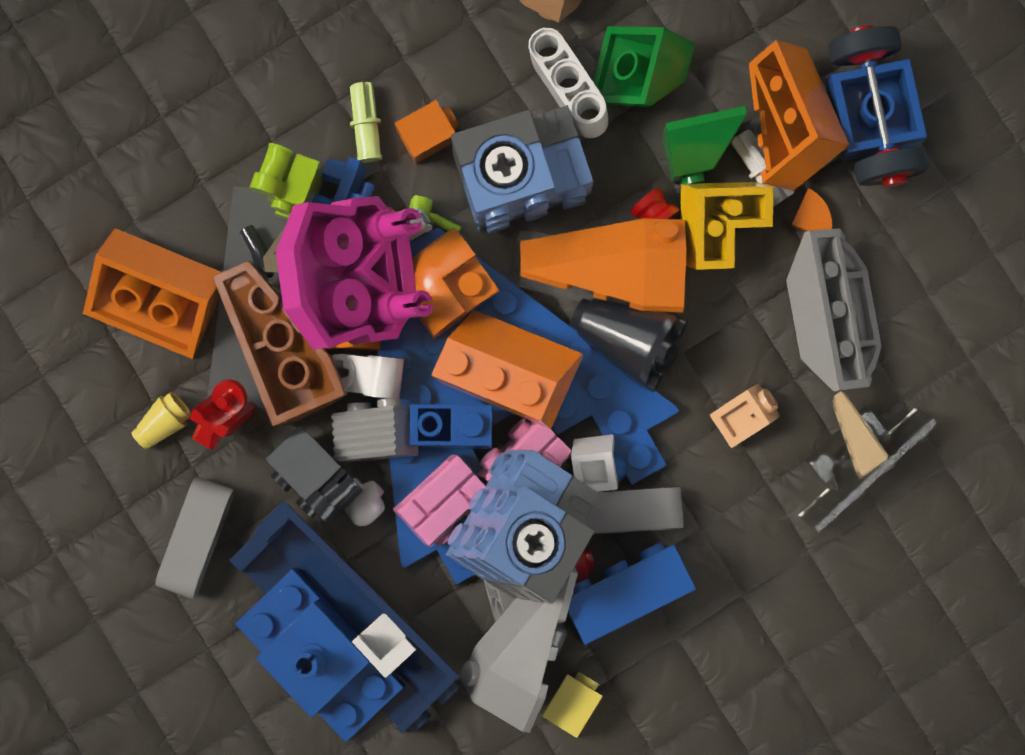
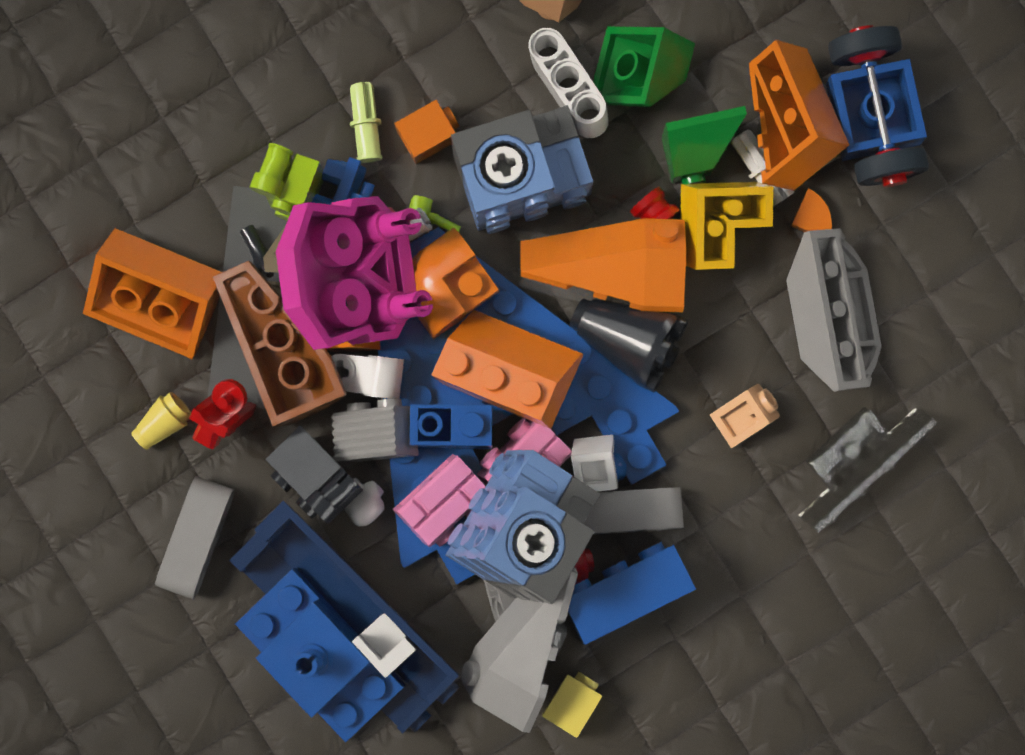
tan slope [832,391,888,480] -> none

